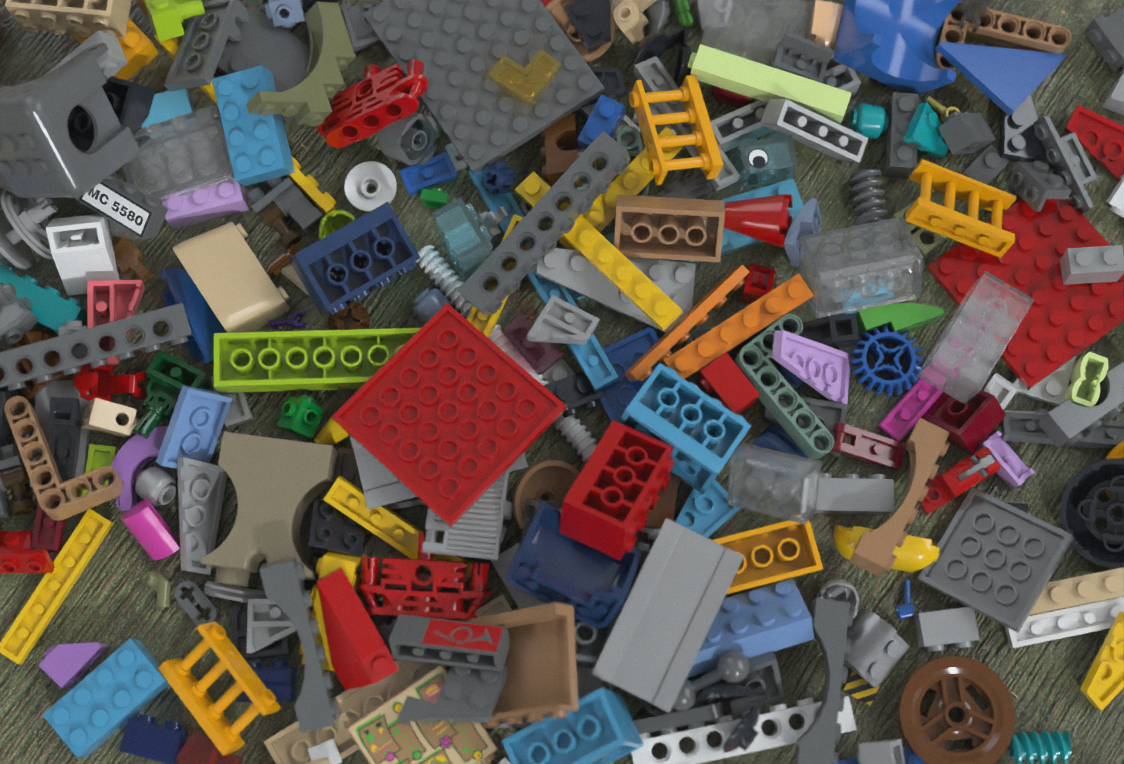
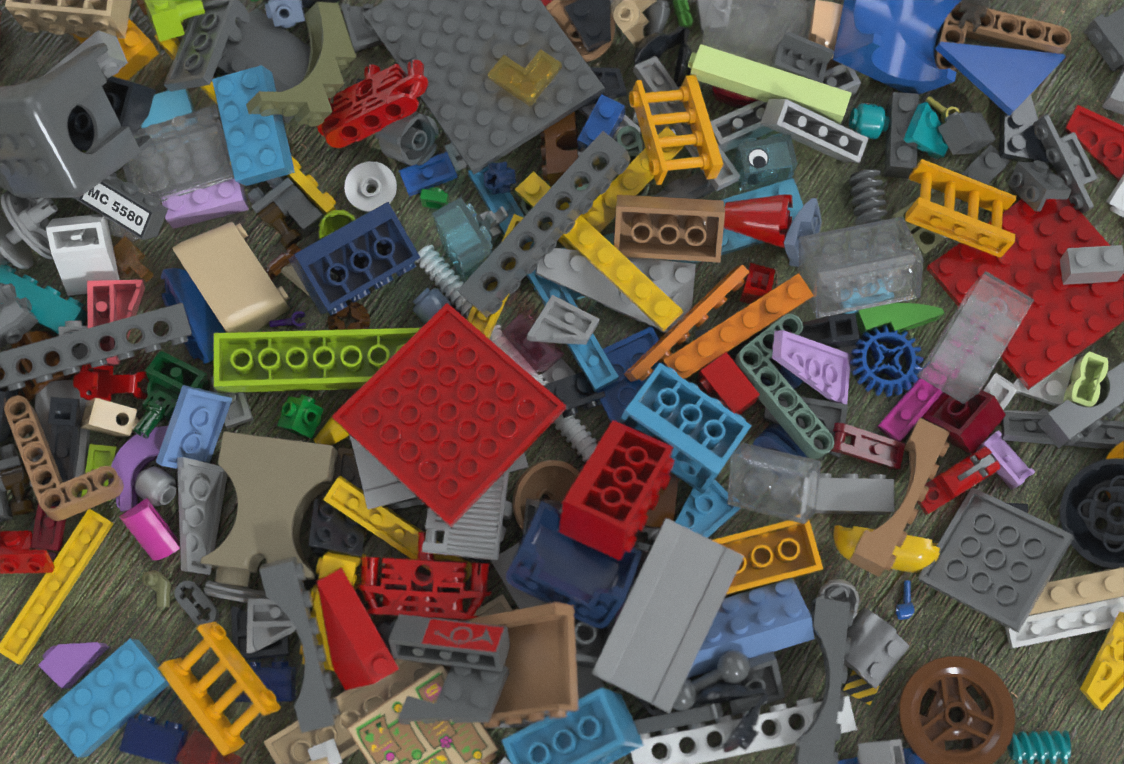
light grey brick [913,607,980,652] -> none

